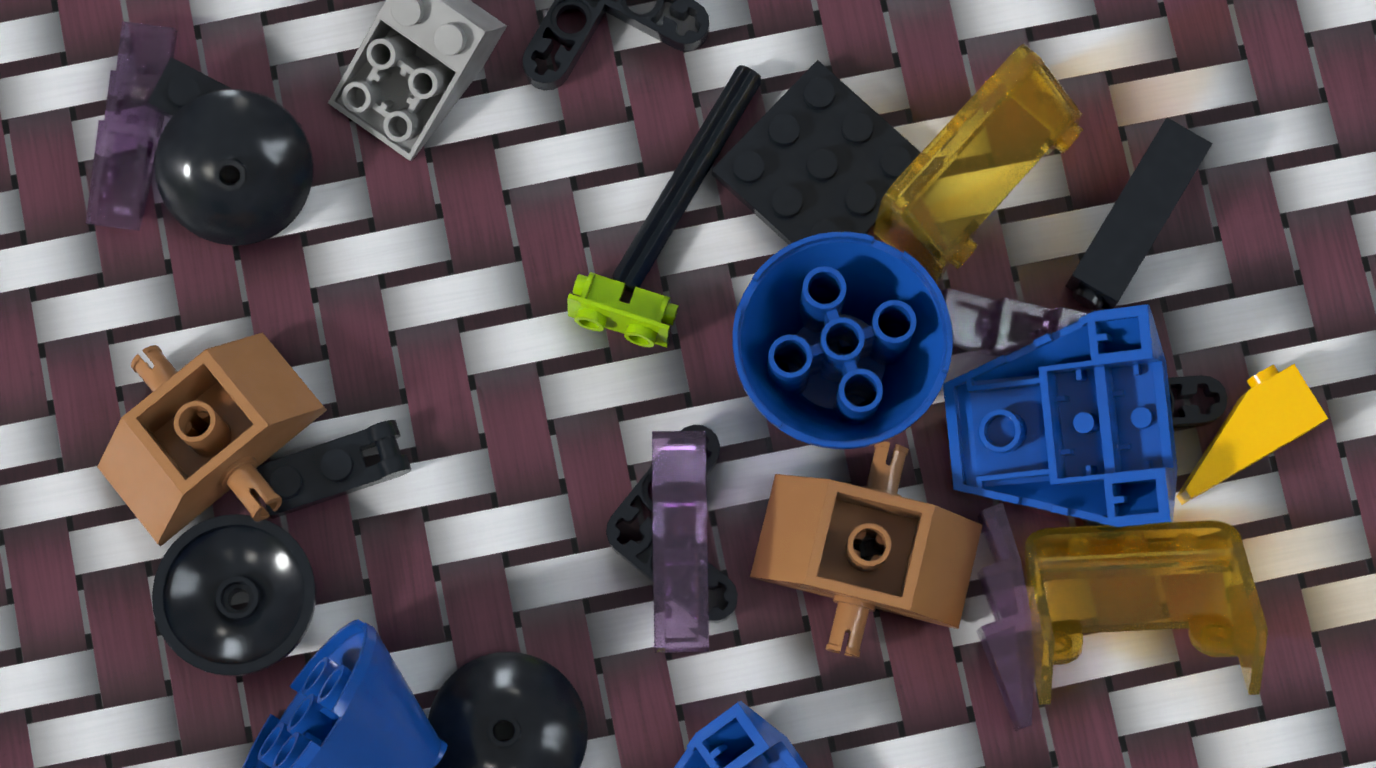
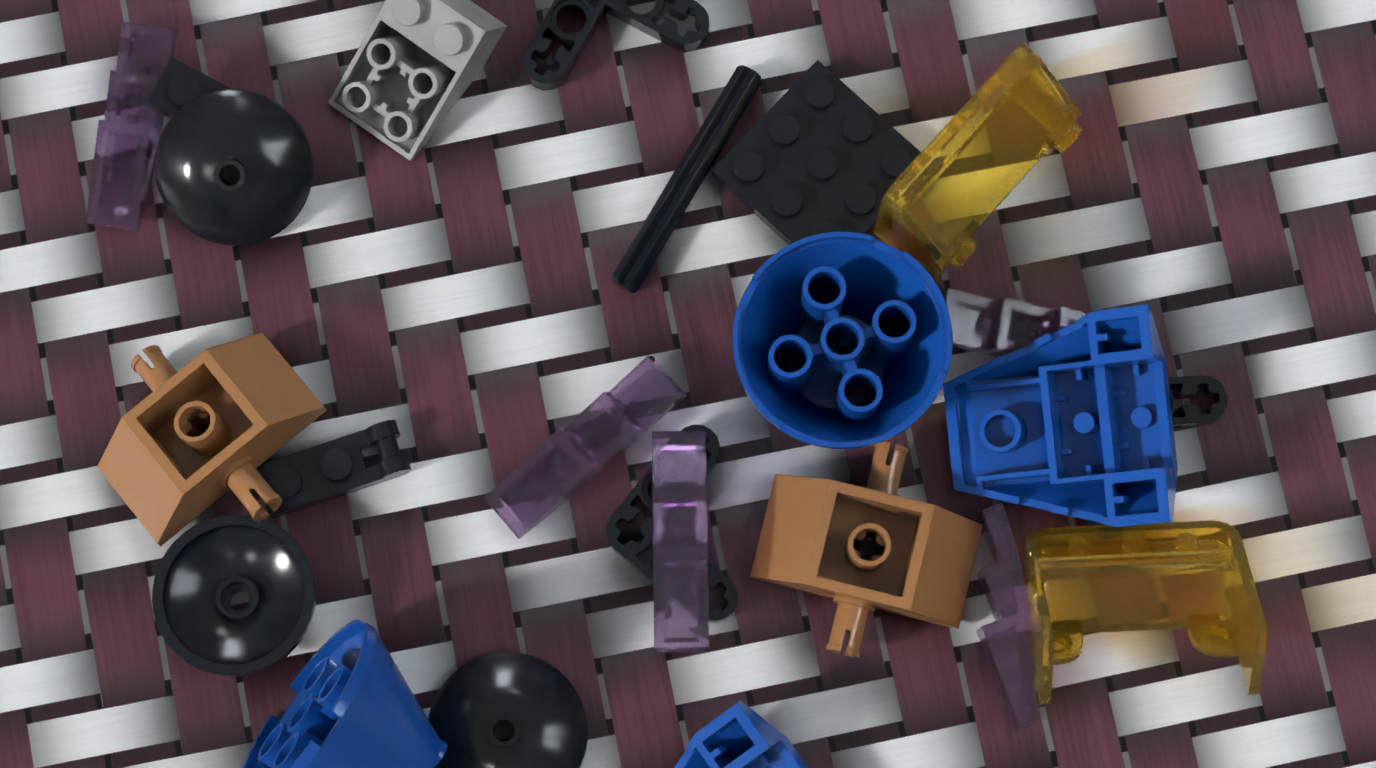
lime hinge [567,272,679,348] -> none
black brick [1065,117,1213,311] -> none
yellow slope [1176,364,1328,505] -> none
none -> clear purple slope [484,356,686,539]

